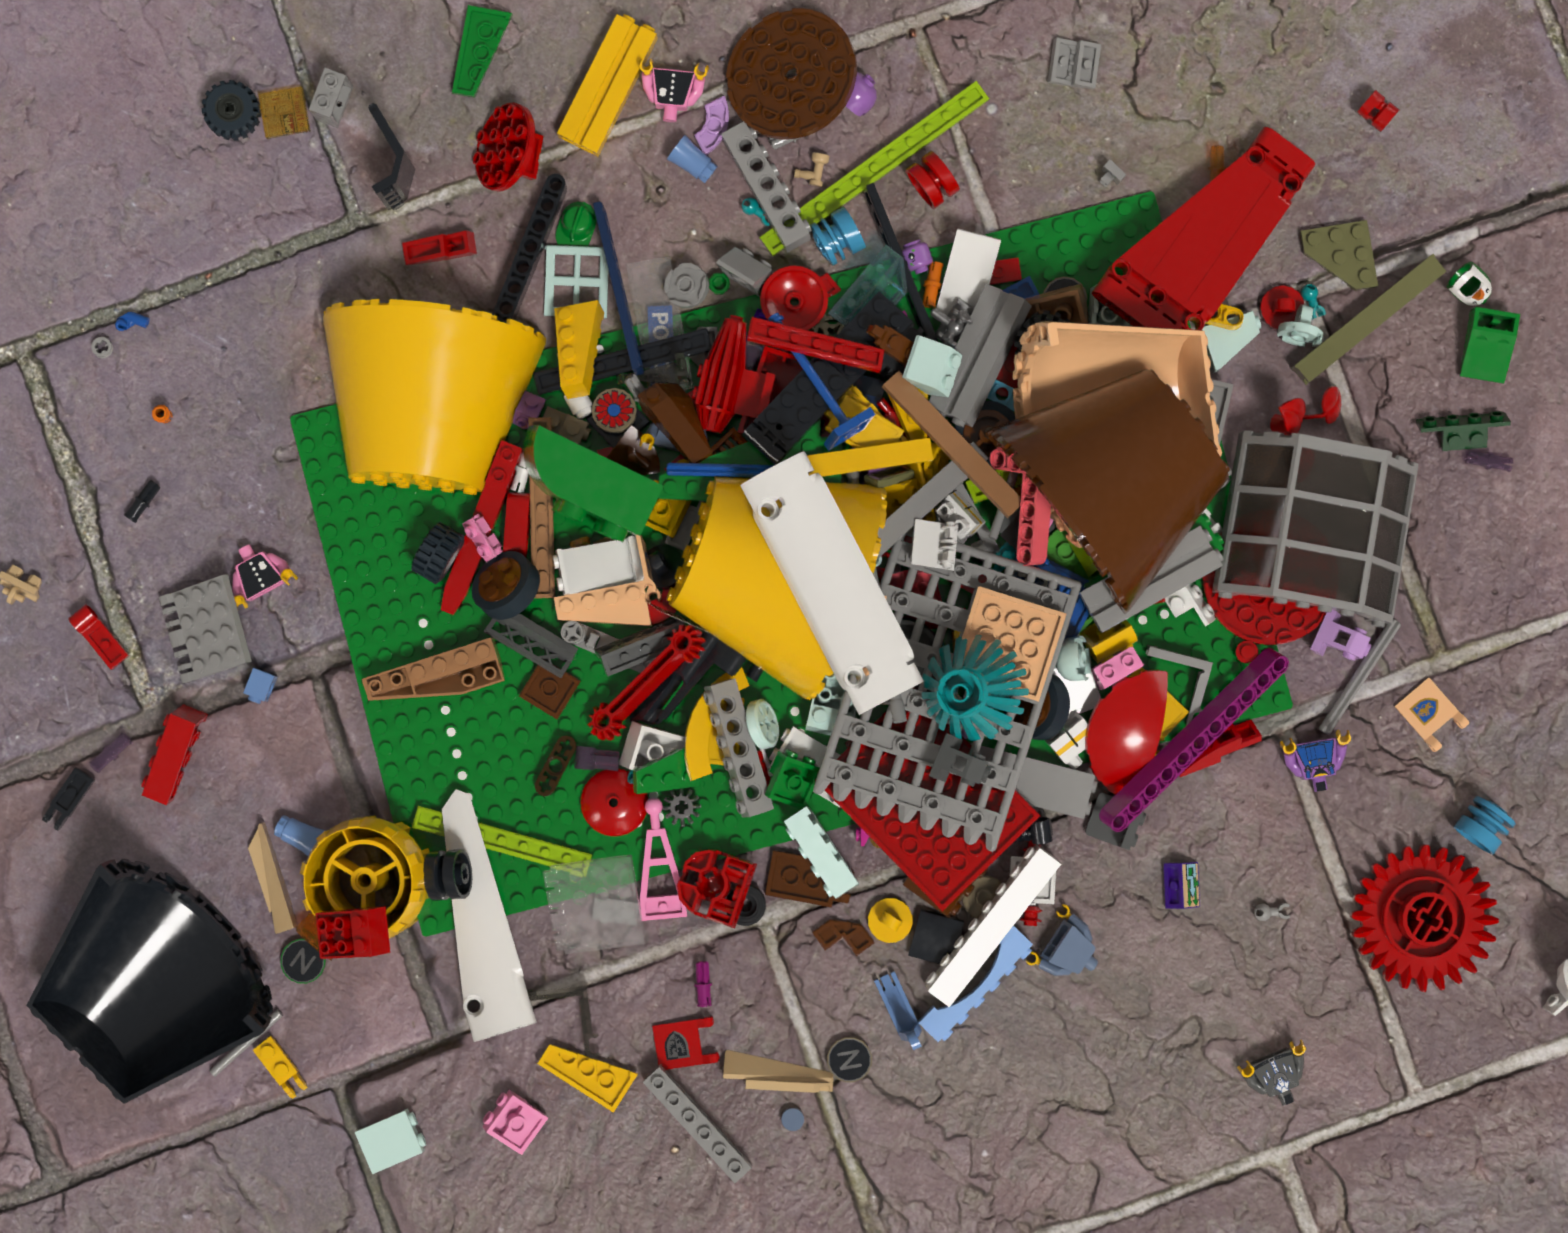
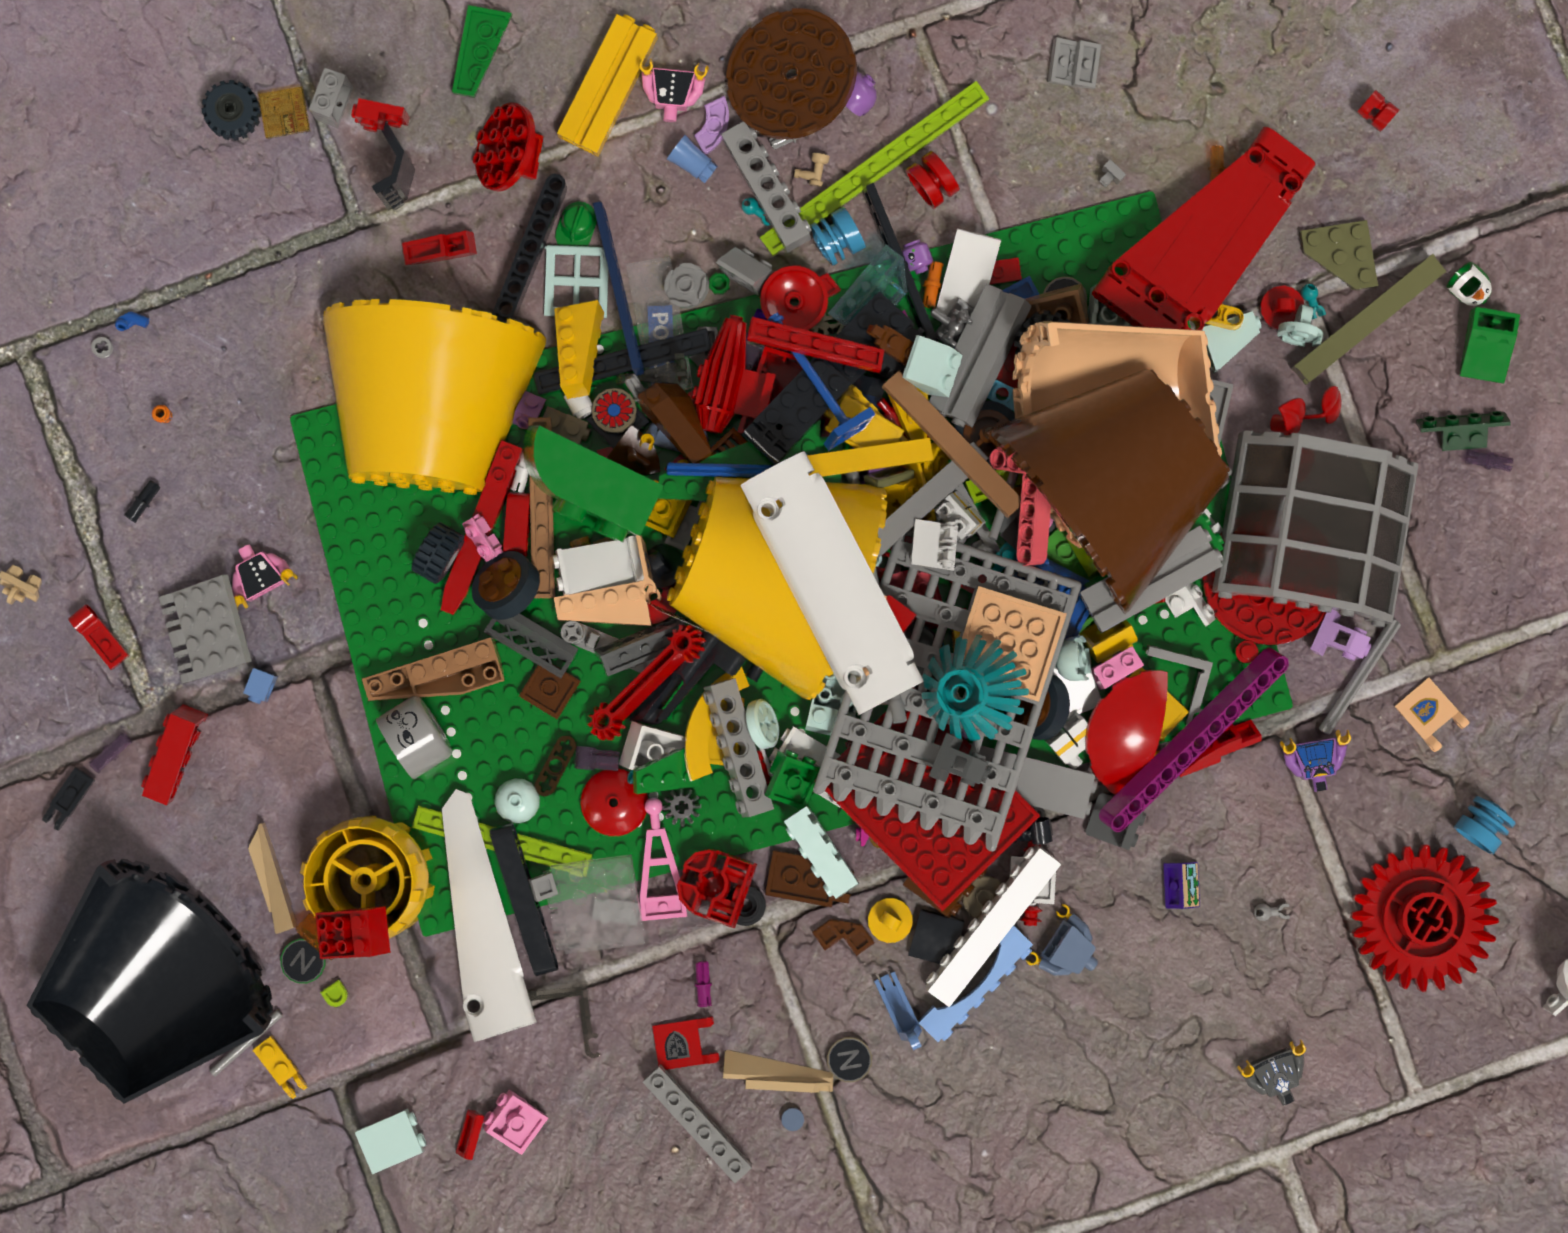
medium blue plant [274,815,326,856] -> none
black wheel [423,849,473,901] -> none
yellow wing [537,1044,638,1113] -> none
none -> lime tile [320,979,348,1007]
none -> red plate [351,98,410,132]
none -> light grey piece [376,696,452,779]
none -> red tile [456,1109,485,1160]
none -> black beam [490,823,559,976]
none -> light aqua cylinder [495,778,540,823]
none -> light grey tile [529,872,558,902]
none -> red slope [886,595,917,633]

